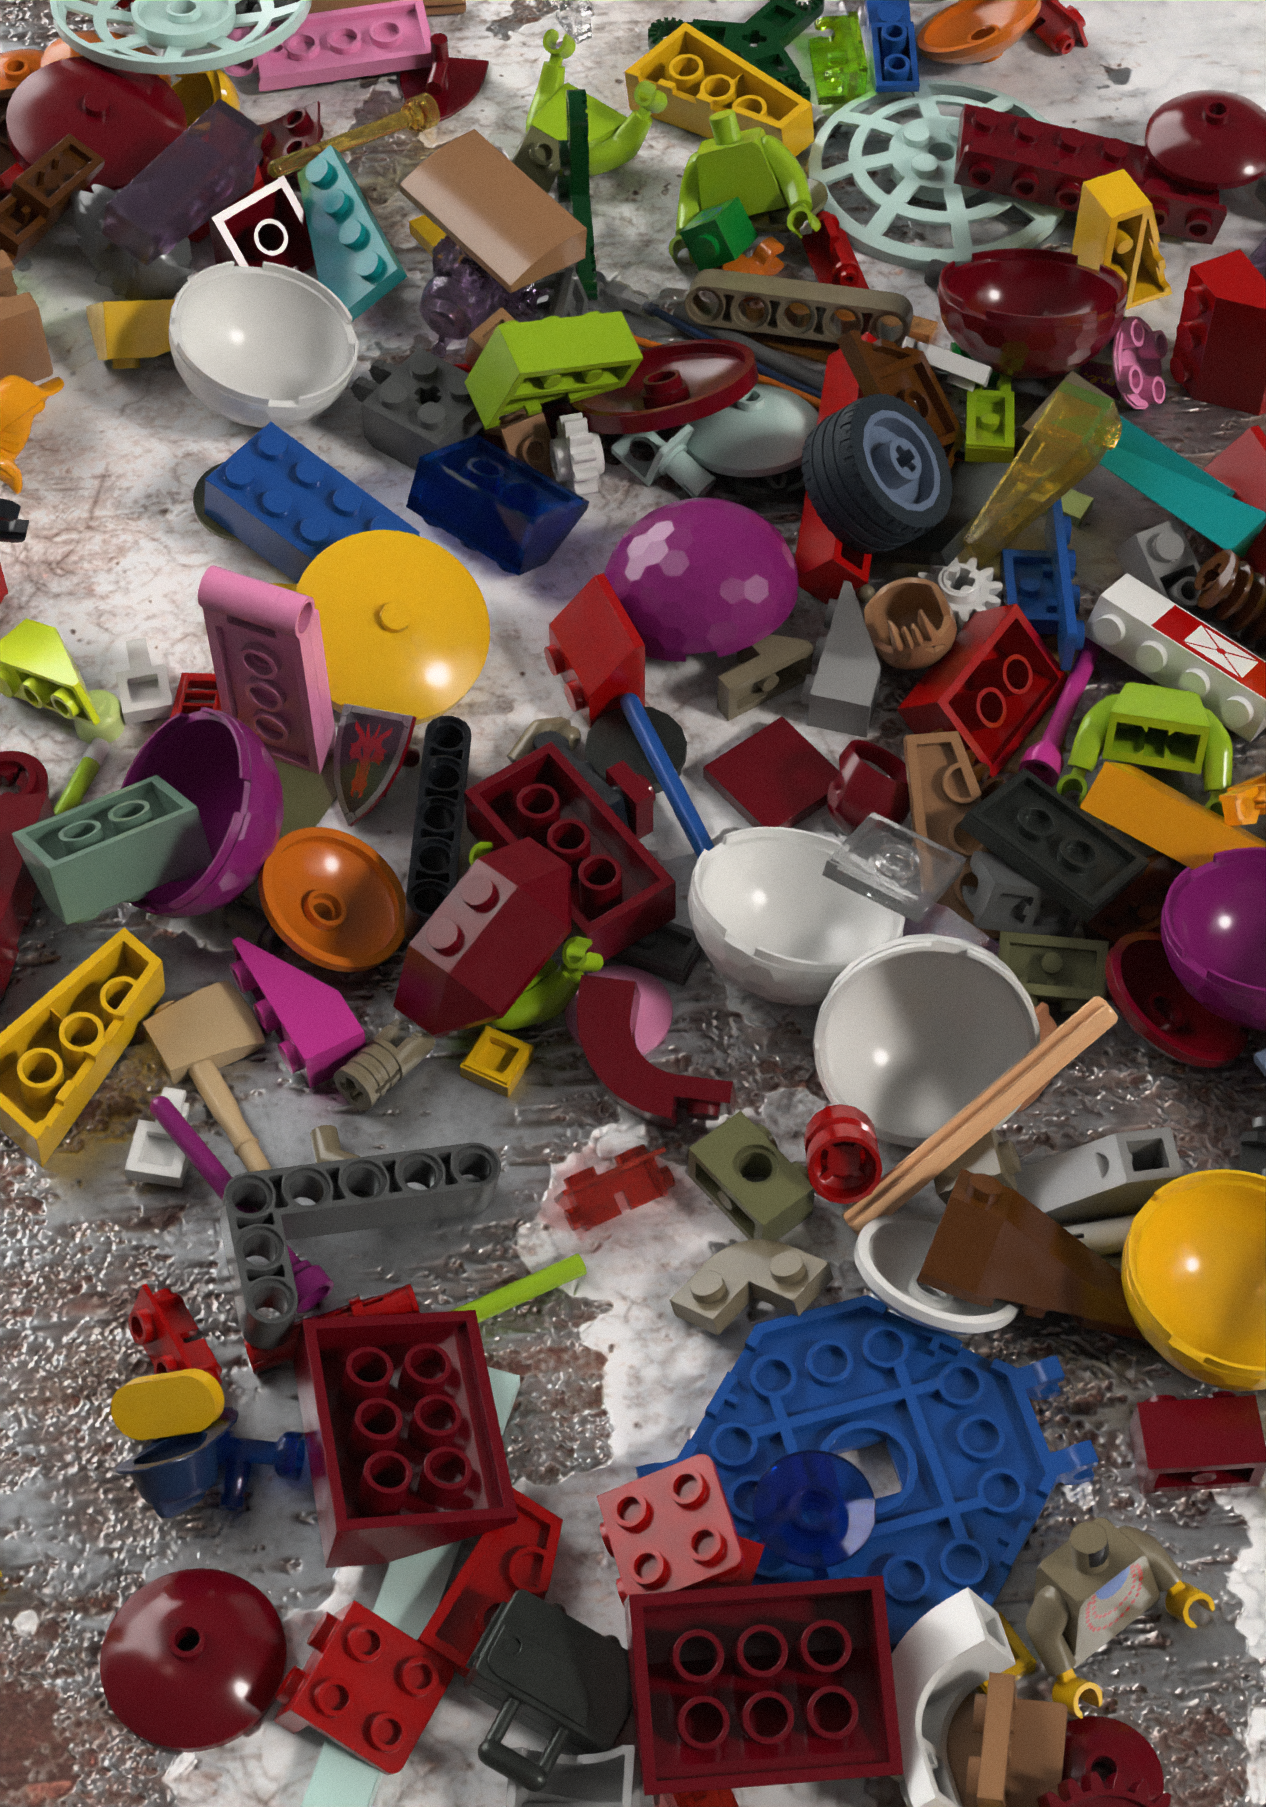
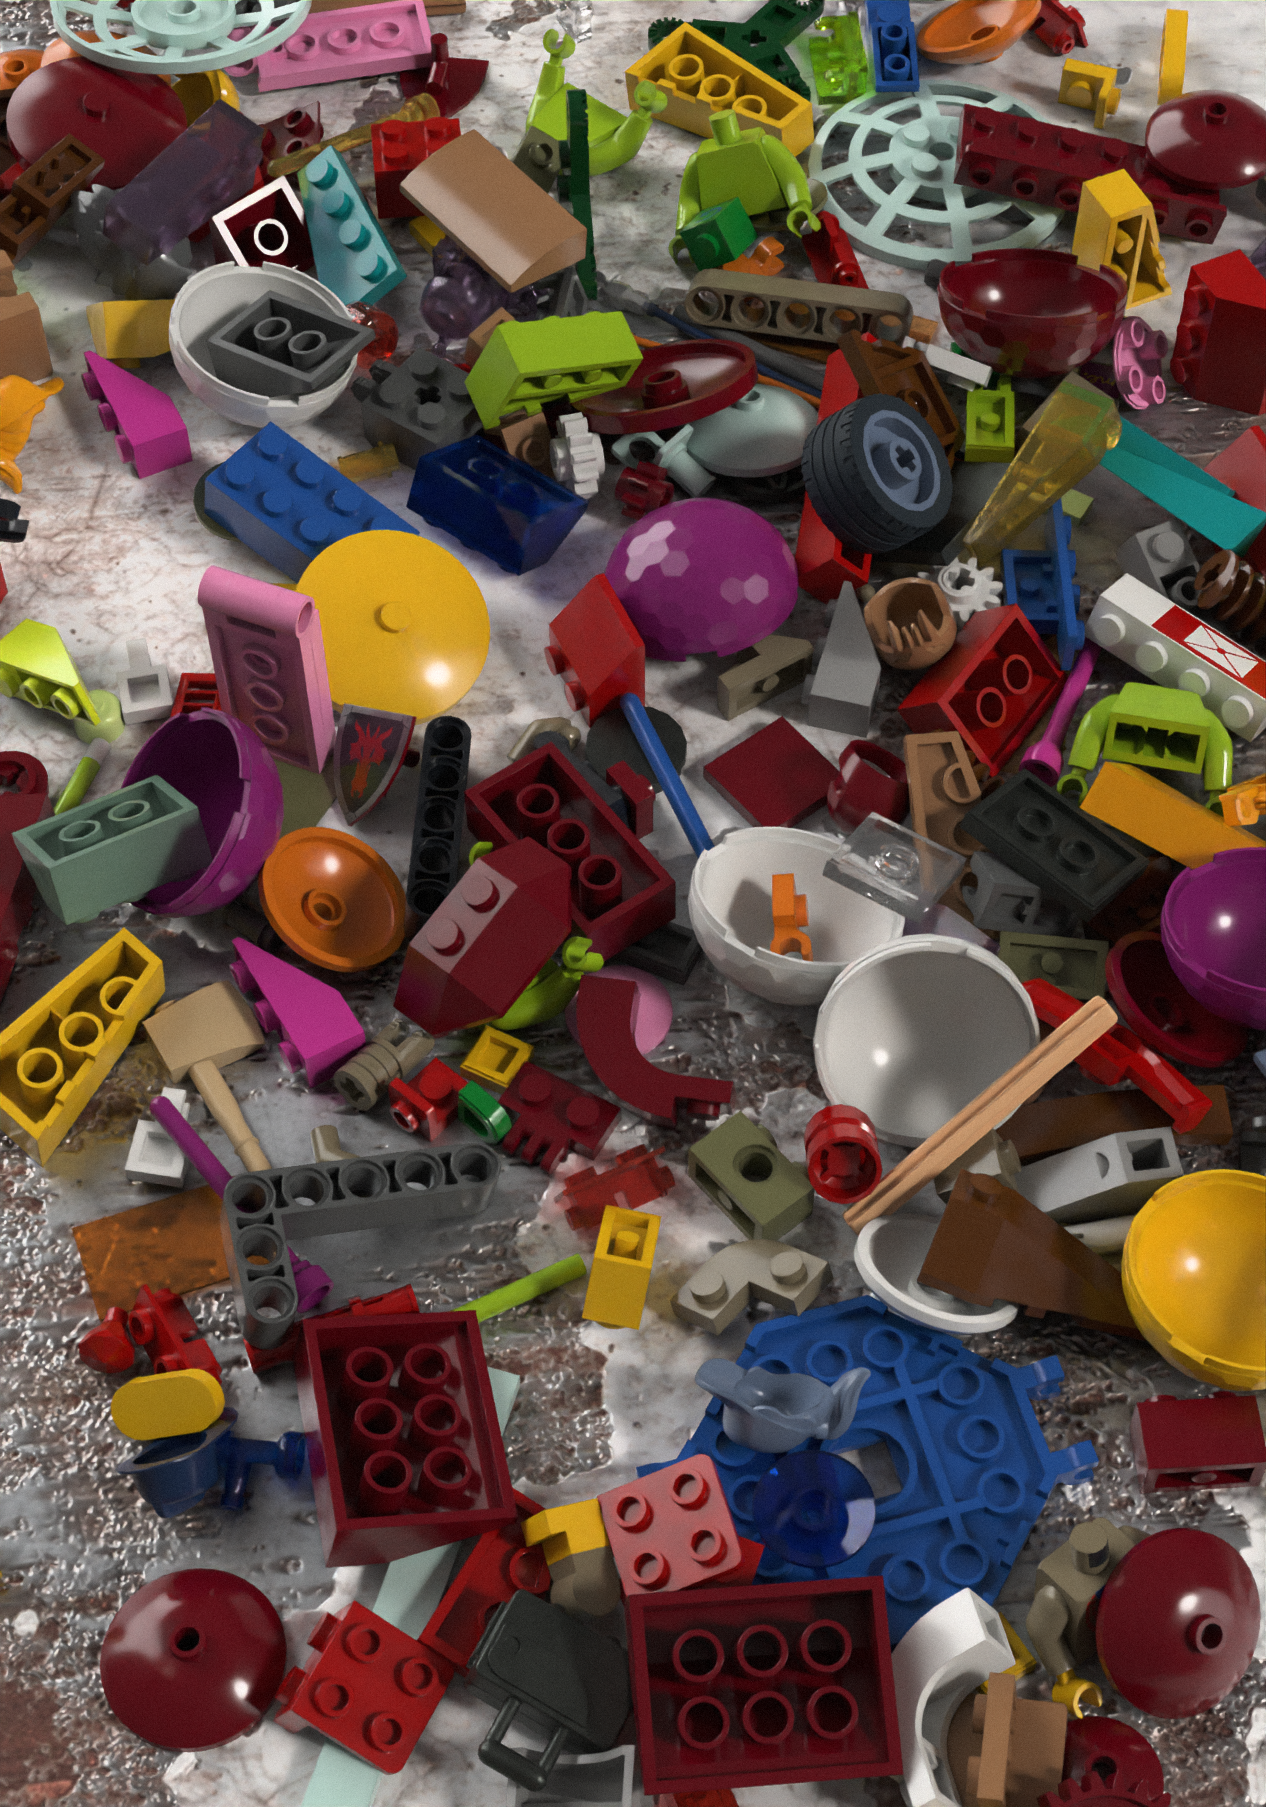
none -> clear orange window [72,1176,270,1322]
none -> red rock [78,1307,135,1373]
none -> dark pink slope [81,351,193,479]
none -> dark grey slope [206,290,376,398]
none -> clear yellow pin [337,441,400,483]
none -> clear red head [345,301,399,369]
none -> red brick [371,117,461,219]
none -> red bracket [388,1057,468,1142]
none -> green tile [458,1080,512,1144]
none -> dark red hinge [498,1061,621,1175]
none -> leg [521,1498,621,1625]
none -> yellow slope [582,1205,662,1330]
none -> dark red gear [614,461,674,521]
none -> sand blue hair [695,1358,871,1453]
none -> orange plate [770,873,813,962]
none -> reddish brown slope [995,1085,1233,1166]
none -> red plate [1021,977,1213,1134]
none -> yellow bracket [1058,58,1122,129]
none -> dark red dish [1095,1528,1261,1719]
none -> yellow beam [1157,9,1188,105]

